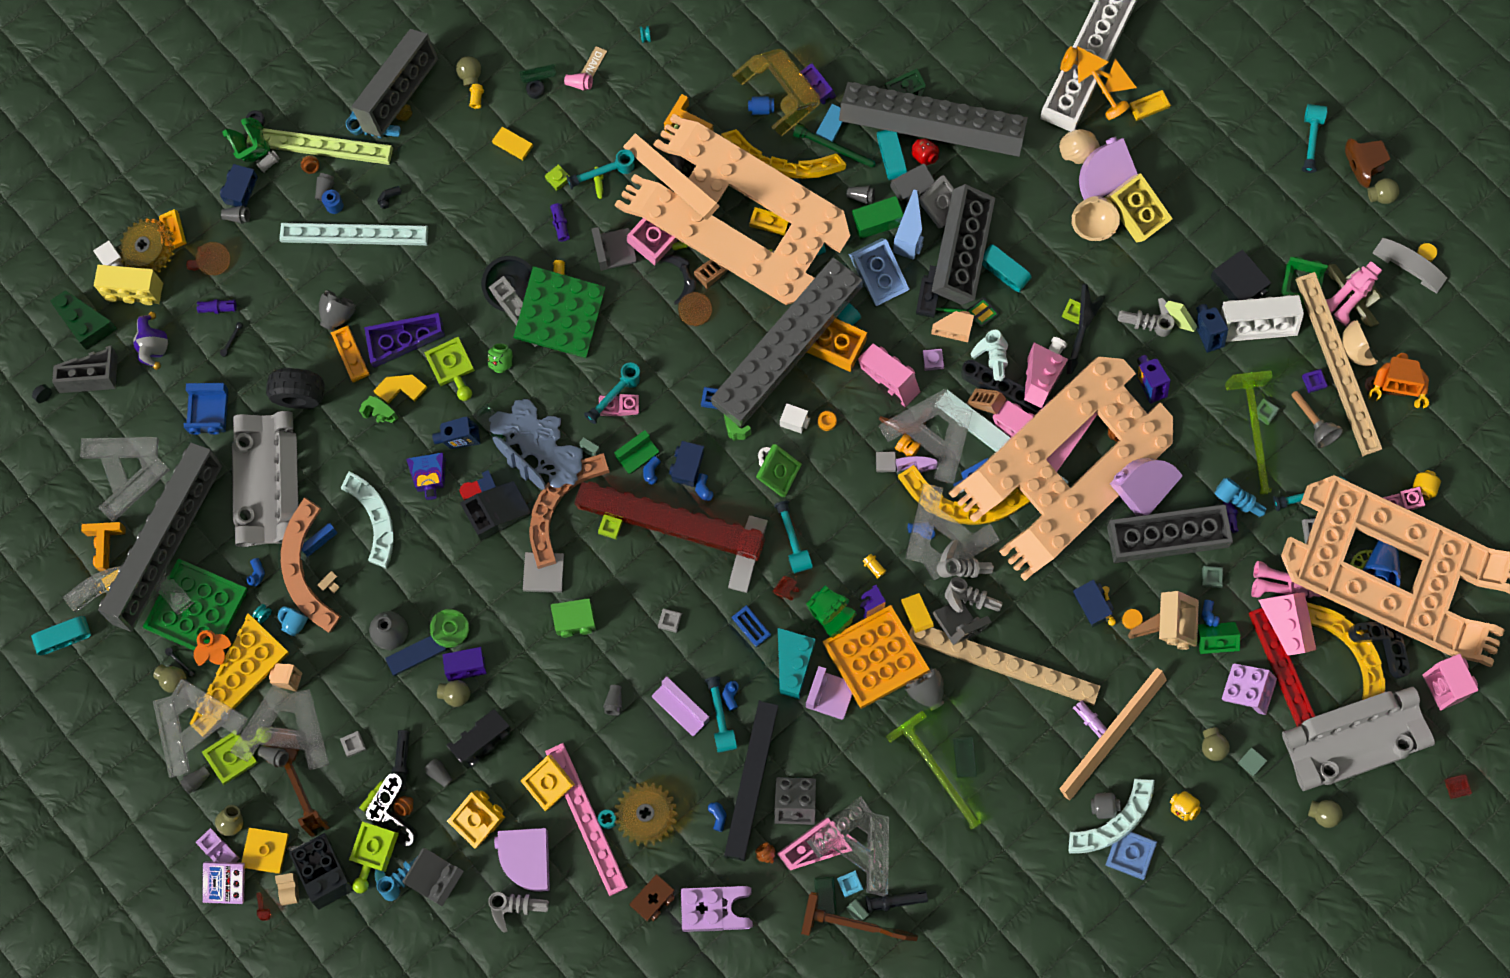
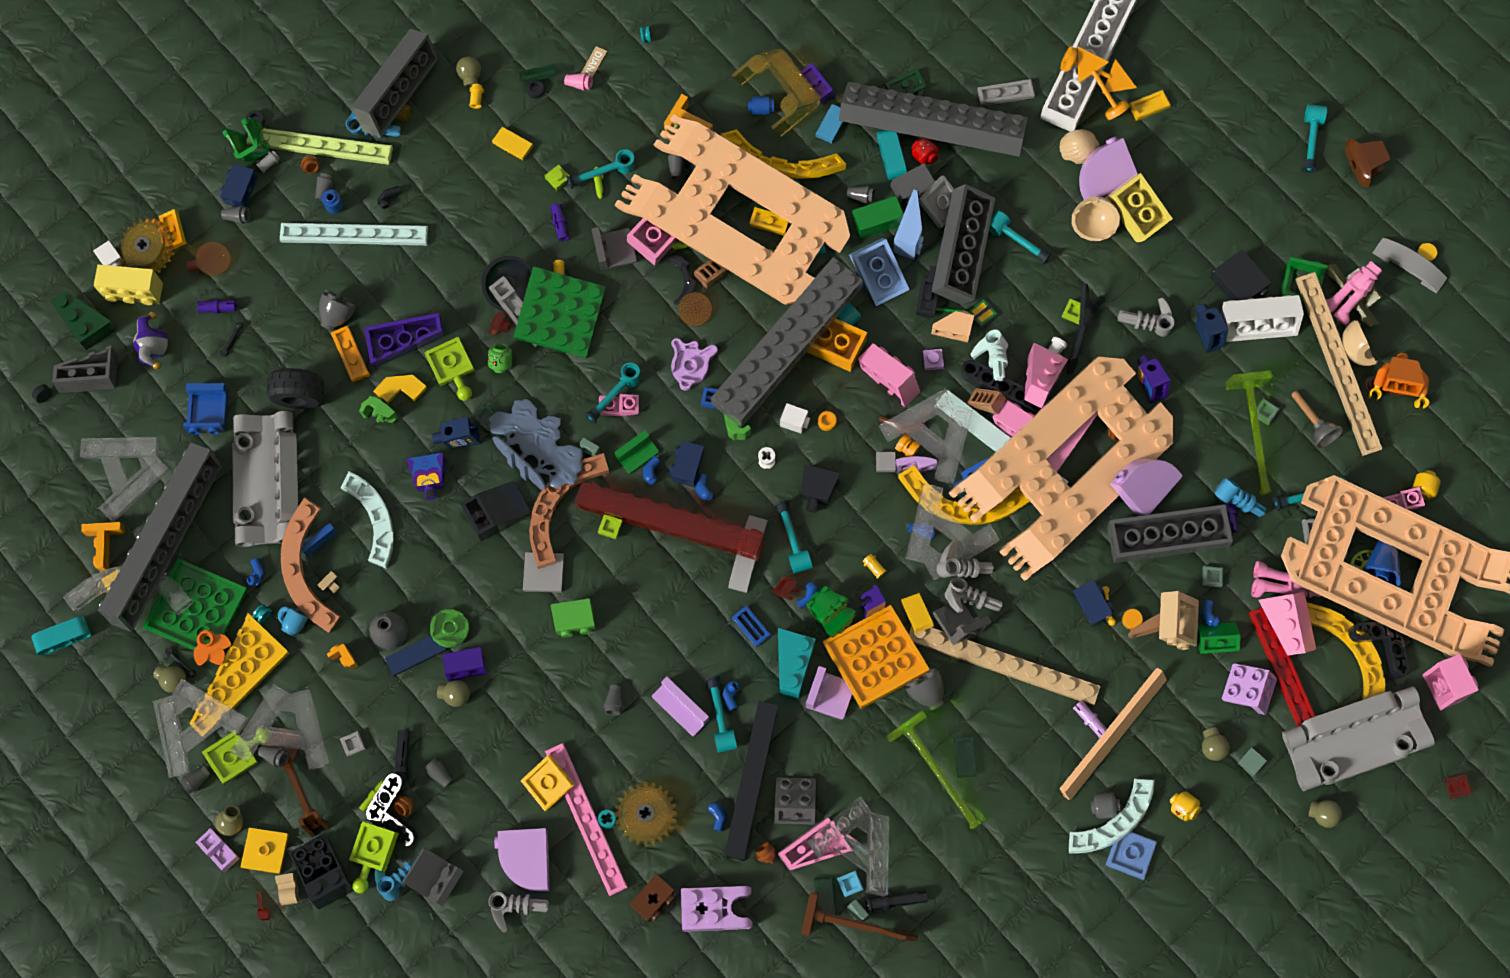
tile [203,861,245,904] -> none
light nougat slope [269,664,302,692] -> none
black wedge [446,709,512,769] -> none
yellow plate [447,790,505,849] -> none
leg [460,470,496,500] -> none
light nougat tile [623,133,720,220] -> none
light grey tile [658,608,682,633] -> none
bright green tile [756,444,802,497] -> none
dark green piece [793,123,876,168] -> none
teal beam [982,244,1032,292] -> none
yellowish green tile [1165,301,1197,332] -> none
dark purple tile [1302,369,1328,393] -> none
olive piece [1367,178,1400,204] -> none
none -> light orange bracket [327,644,359,671]
none -> clear red tile [488,311,511,335]
none -> lavender tile [671,338,718,391]
none -> blue arm [796,582,819,609]
none -> black torso [801,464,840,513]
none -> light grey tile [977,79,1035,107]
none -> teal piece [989,211,1052,265]

